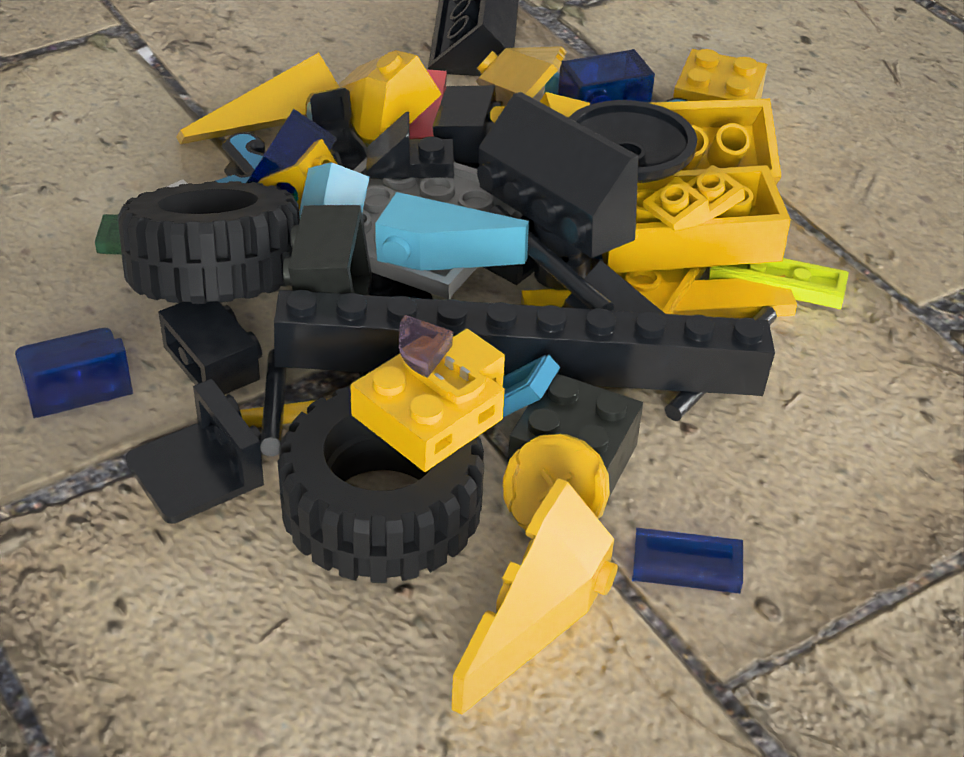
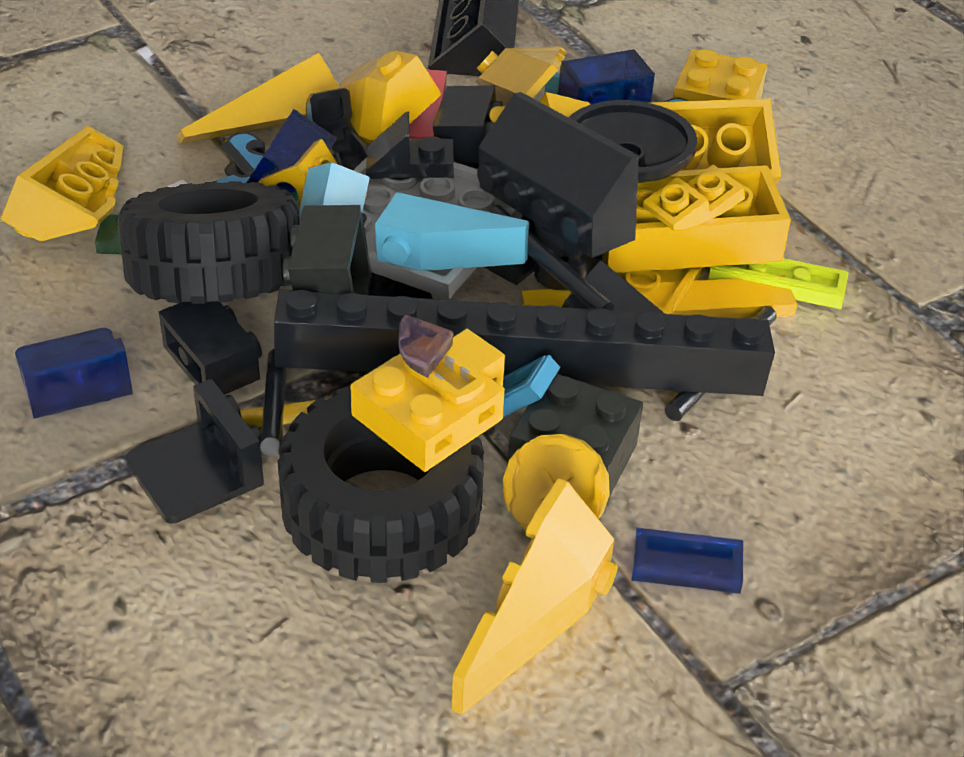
none -> yellow wedge [0,125,124,241]

